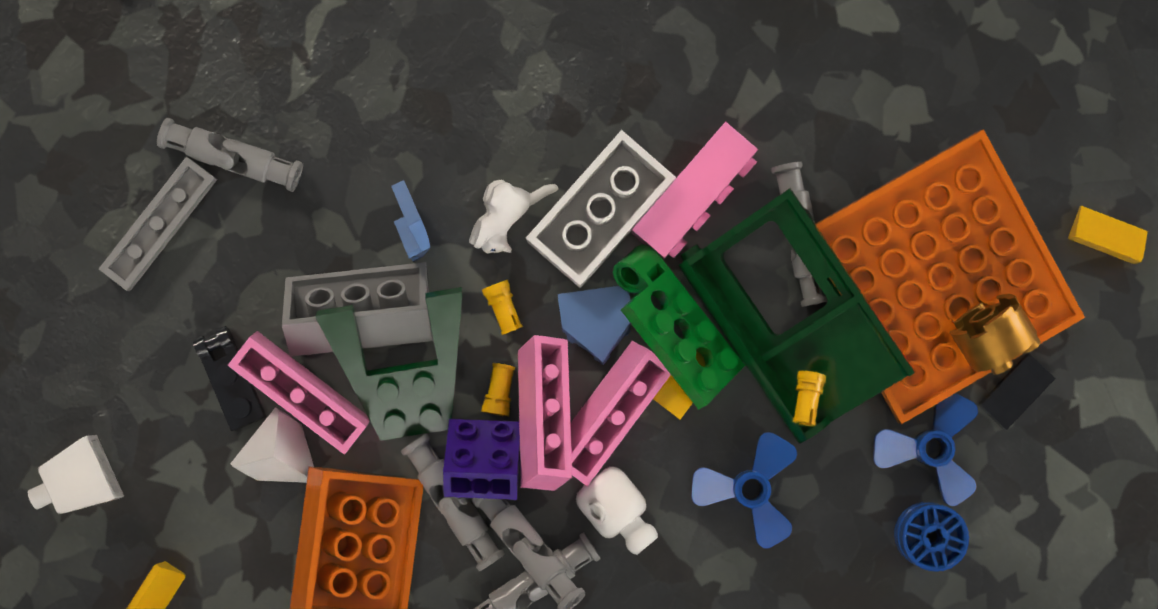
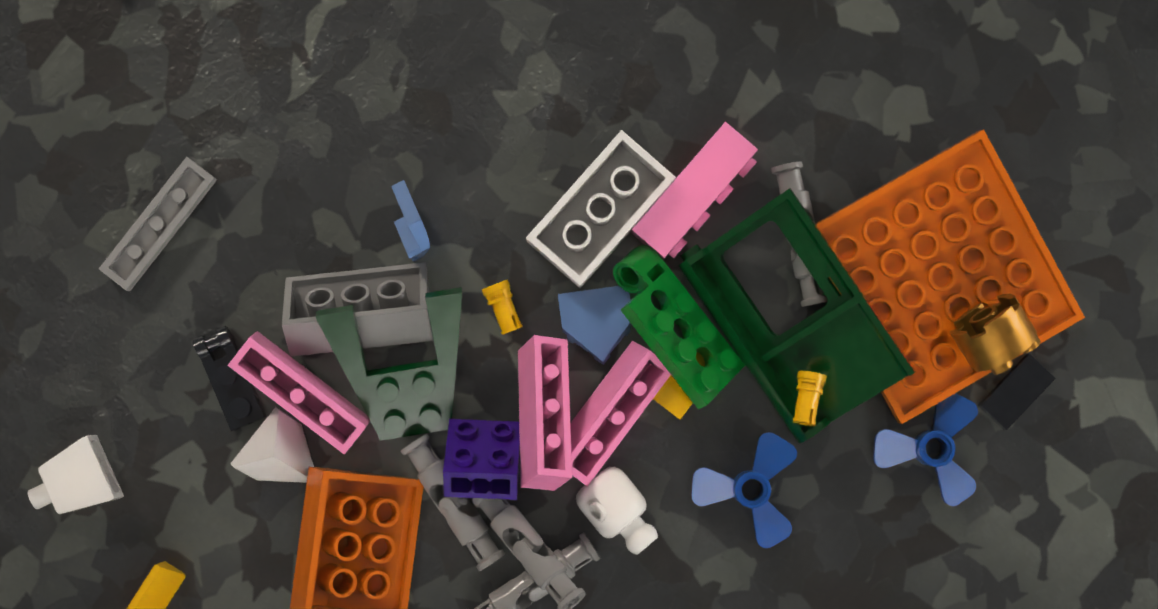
light grey piece [157,118,303,192] -> none
white animal [469,180,558,254] -> none
yellow pin [481,363,515,417] -> none
blue wheel [894,502,969,572] -> none
yellow slope [1068,206,1148,264] -> none

